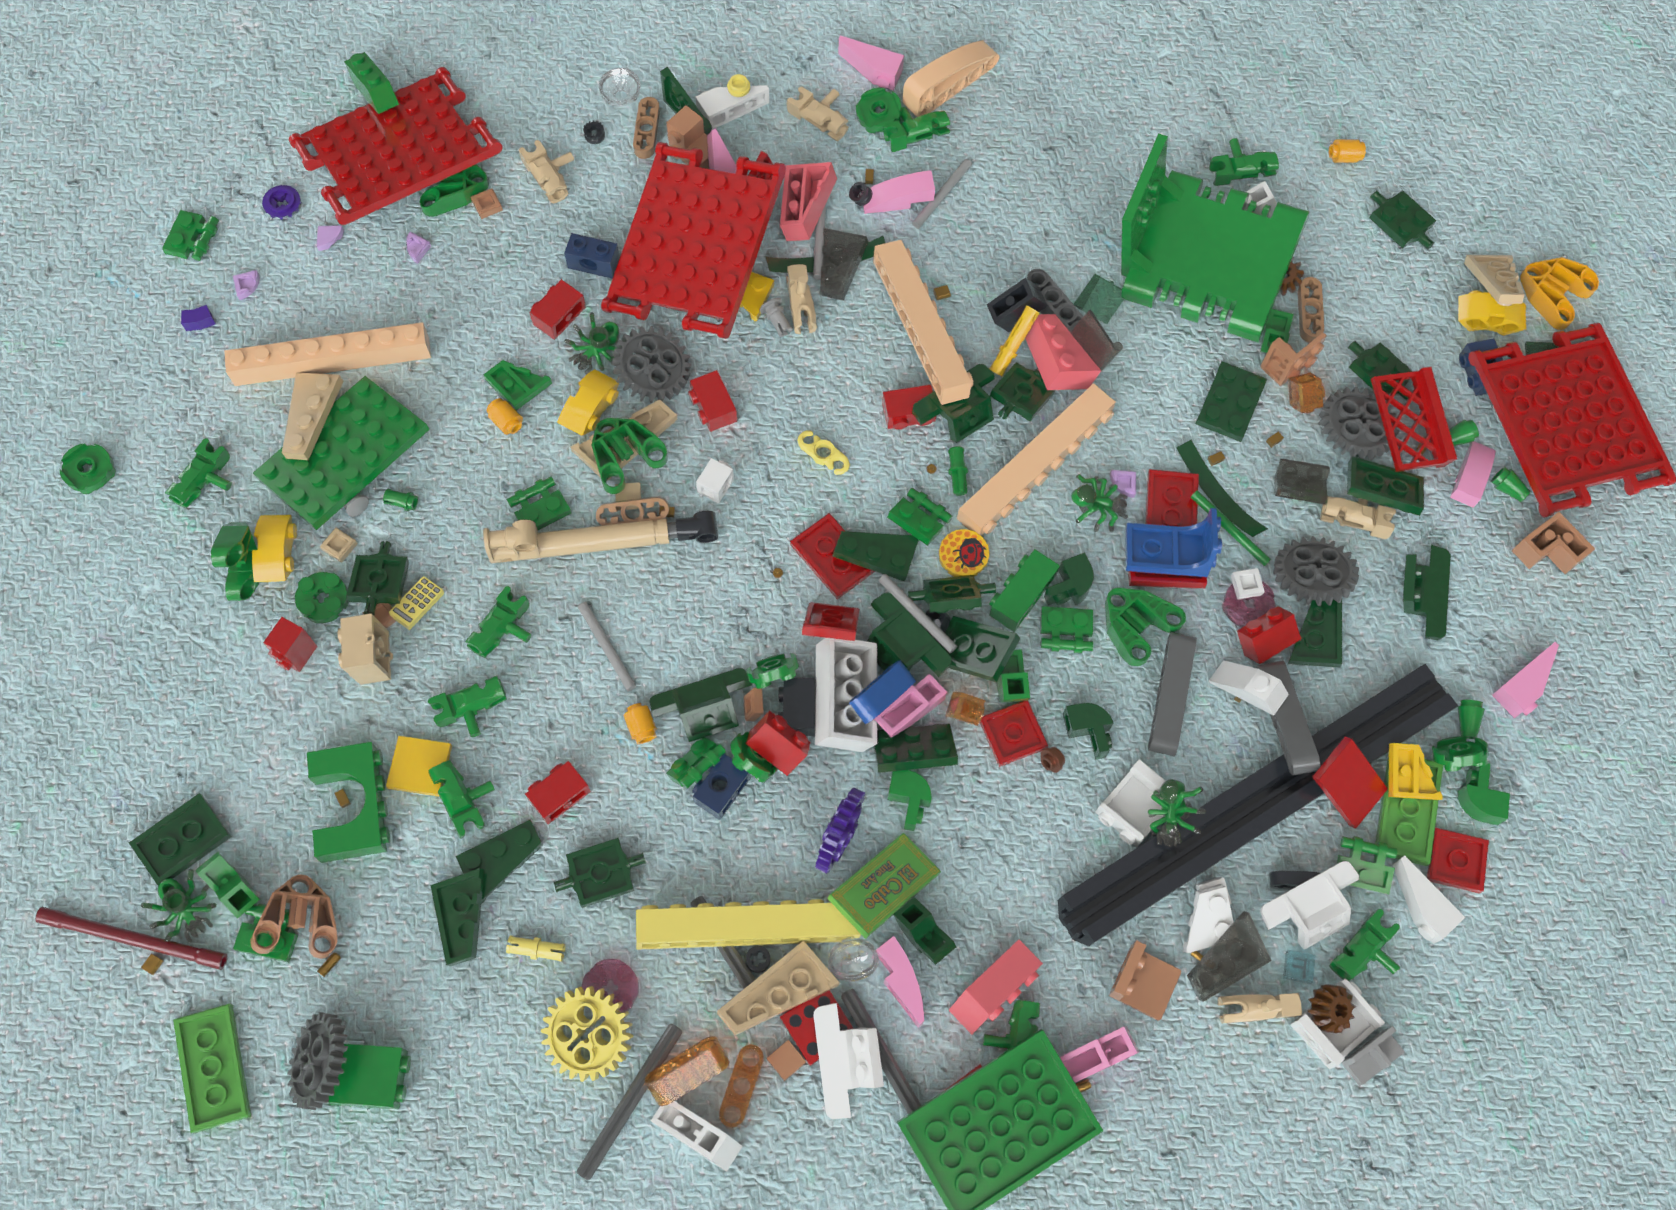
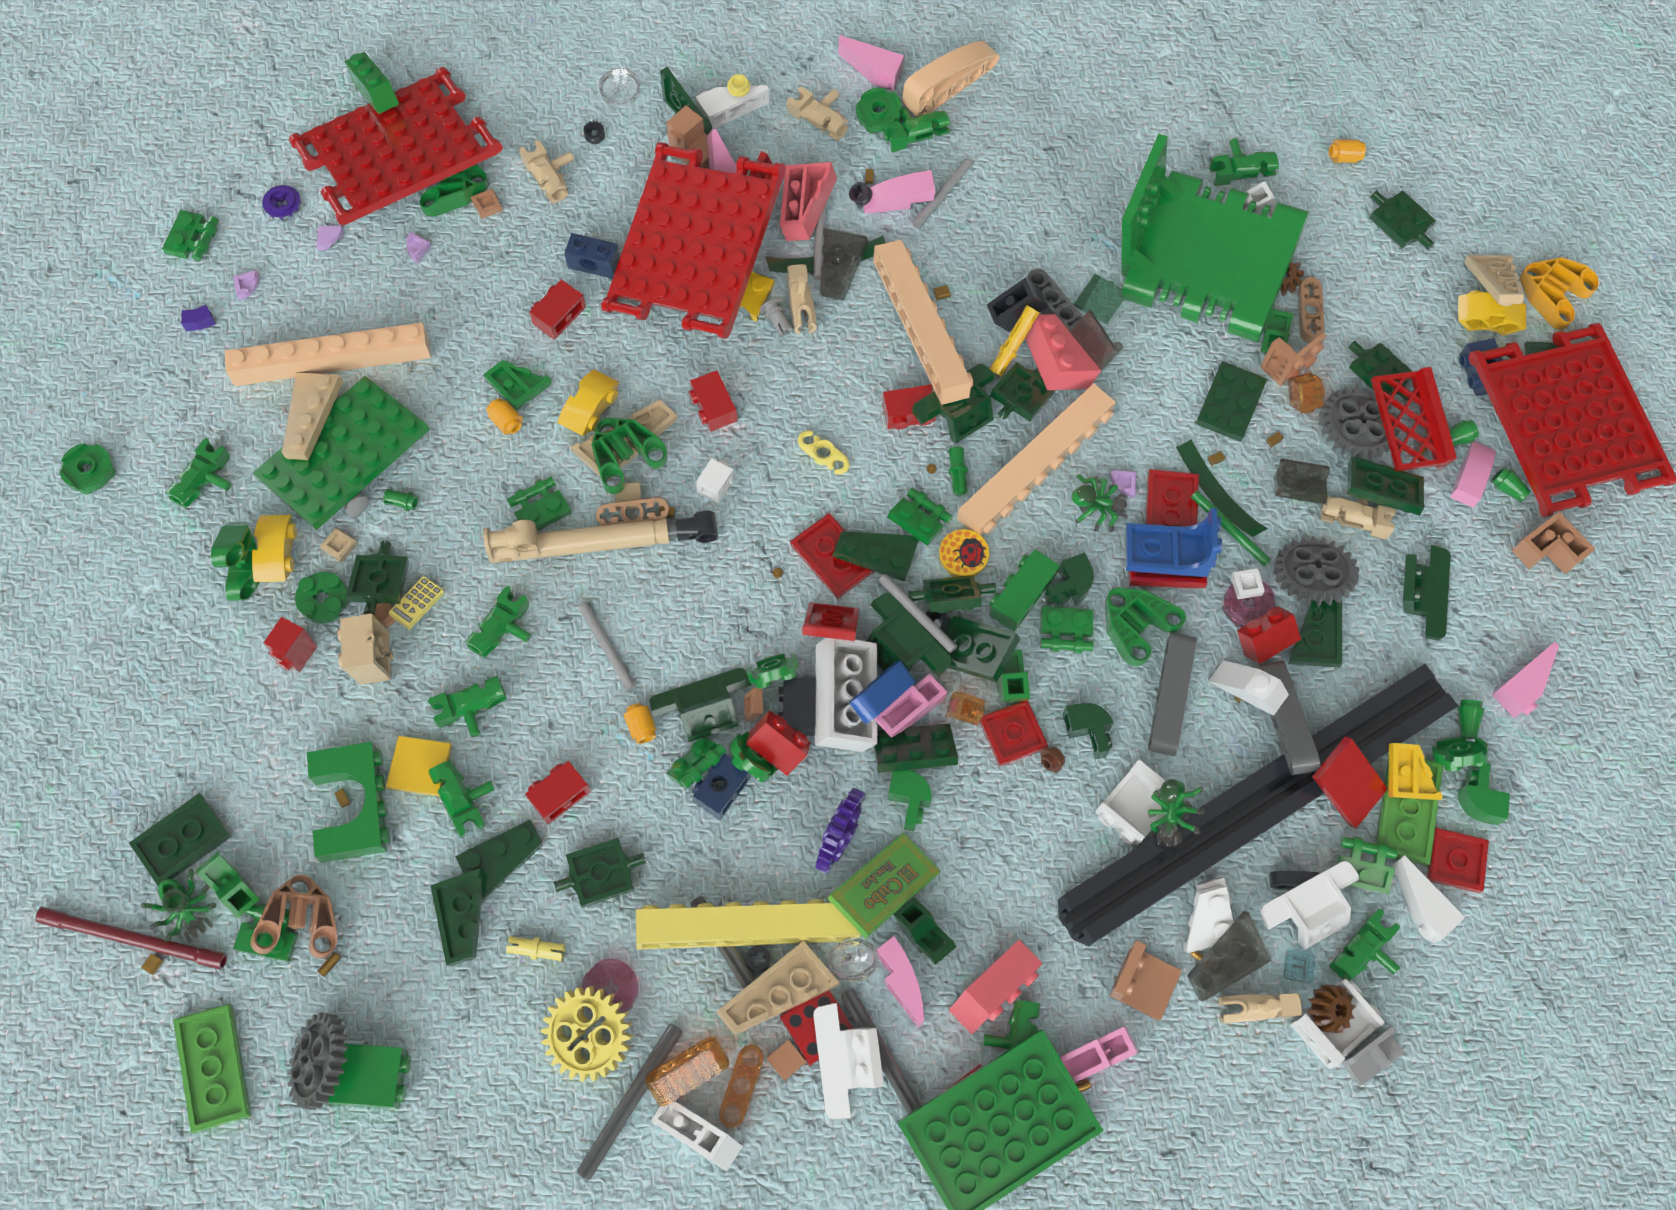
animal [564,312,619,375] -> none
dark grey gear [611,326,692,403] -> none
medium nougat beam [633,97,660,159] -> none

